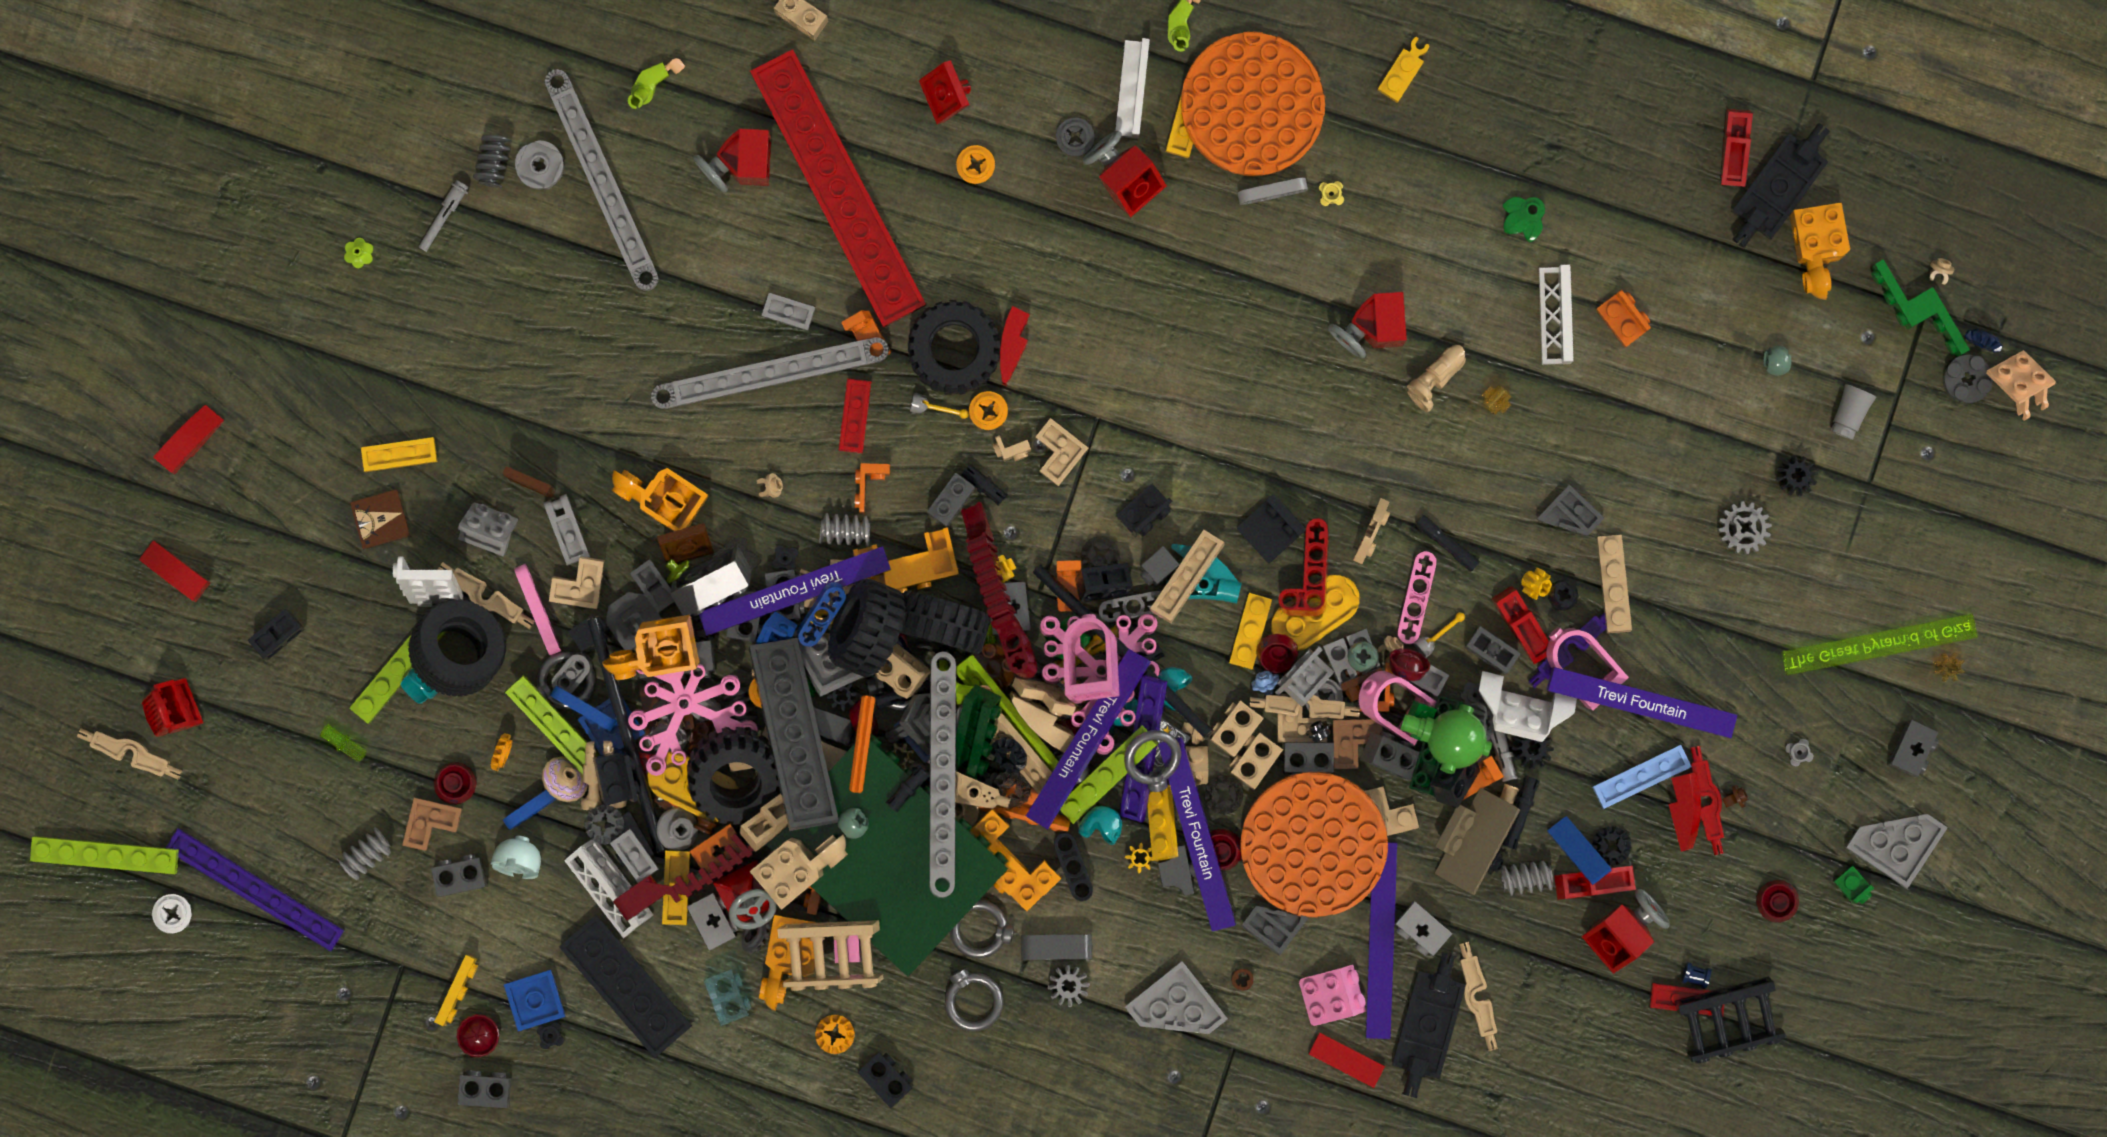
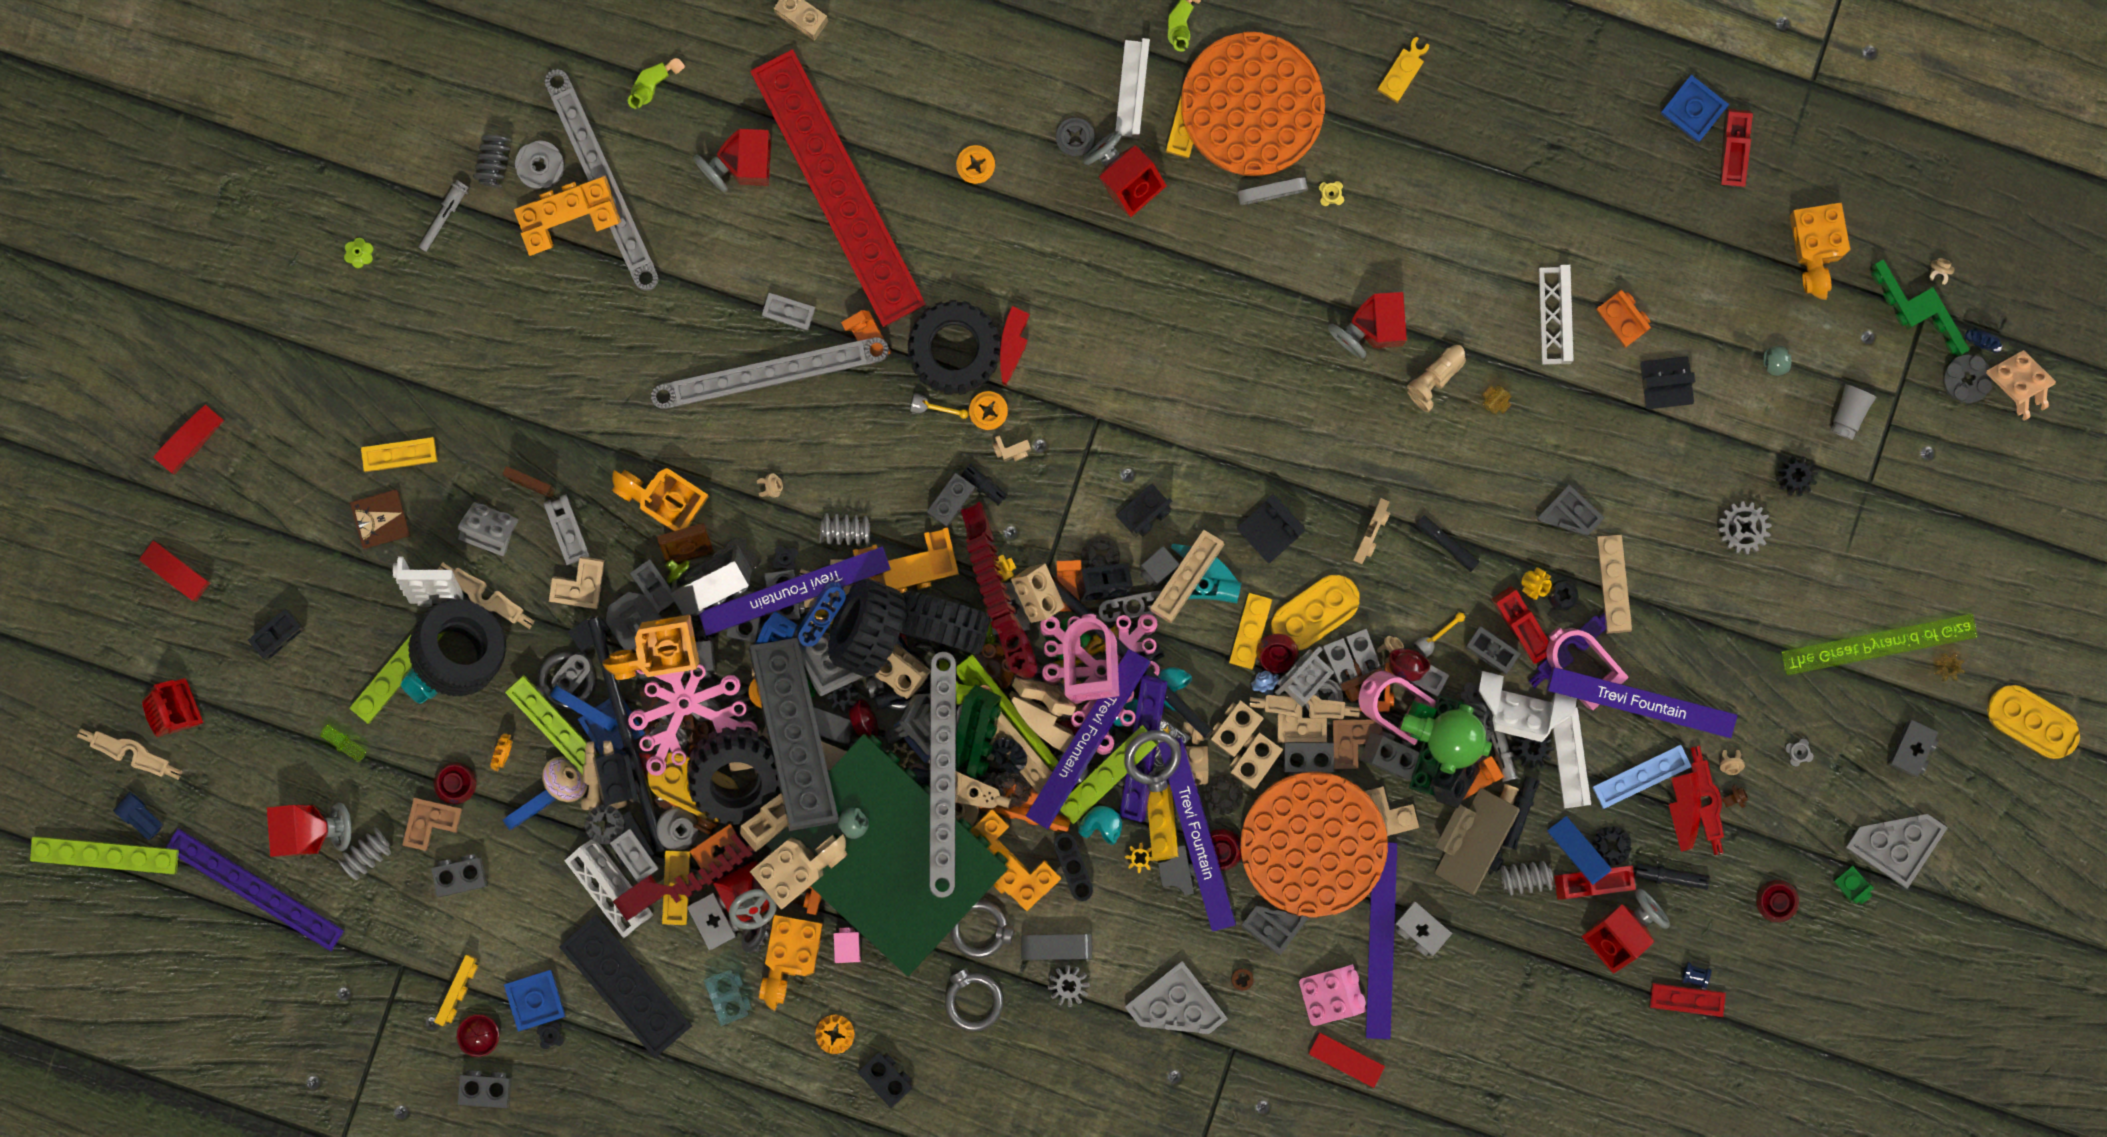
white gear [152,894,192,933] -> none
light aqua cylinder [491,836,541,879] -> none
bright pink beam [514,564,562,656] -> none
tan fence [777,920,884,991] -> none
red tile [839,378,872,454] -> none
orange axle [849,695,875,793] -> none
orange bracket [855,463,891,514] -> none
black pin [886,765,930,812] -> none
red tile [918,61,971,124] -> none
tan plate [1035,418,1089,487] -> none
red beam [1278,518,1329,616] -> none
black plate [1305,721,1331,742] -> none
sand green piece [1347,641,1379,672] -> none
black plate [1392,952,1466,1098] -> none
bright pink beam [1397,551,1436,645] -> none
tan piece [1459,942,1498,1051] -> none
green plate [1502,197,1545,243] -> none
black fence [1674,976,1786,1063] -> none
black plate [1731,123,1830,248] -> none
none -> dark blue piece [113,791,164,840]
none -> red piece [267,802,351,857]
none -> light orange bracket [514,175,621,256]
none -> tan brick [1011,564,1065,623]
none -> white fence [1552,707,1591,809]
none -> black pin [1634,862,1710,890]
none -> black bracket [1640,356,1696,410]
none -> blue plate [1660,75,1729,143]
none -> tan plate [1720,750,1745,775]
none -> yellow tile [1987,685,2080,759]

